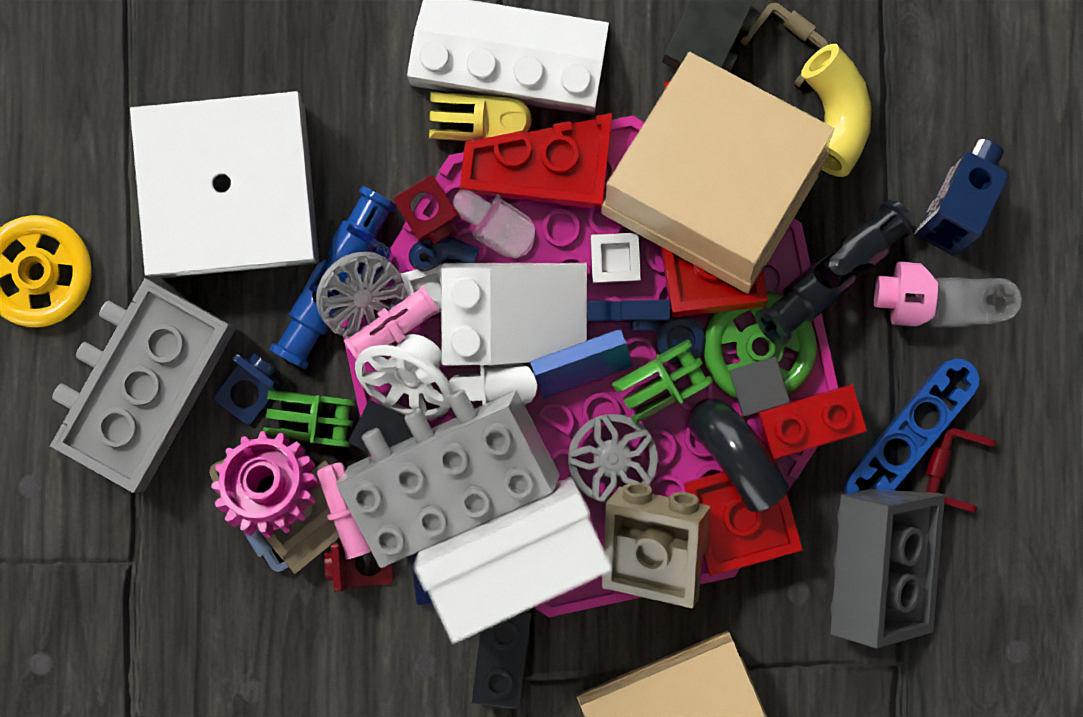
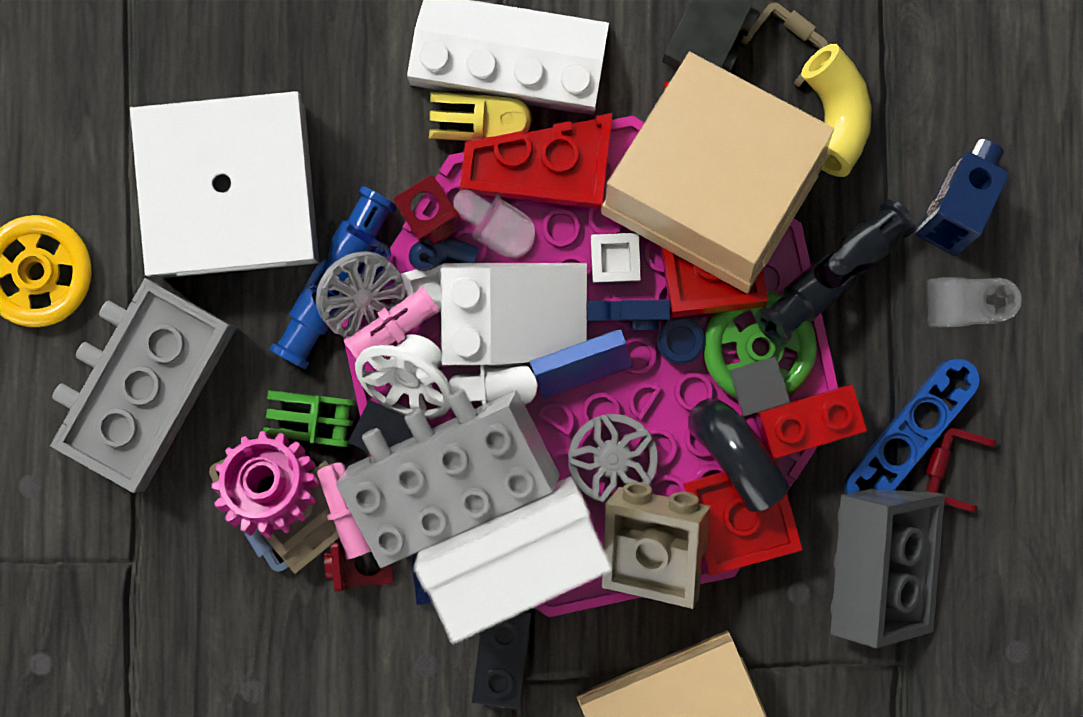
dark blue bracket [214,353,282,425] -> none
bright green arm [612,340,713,424] -> none
bright pink piece [874,262,938,327] -> none

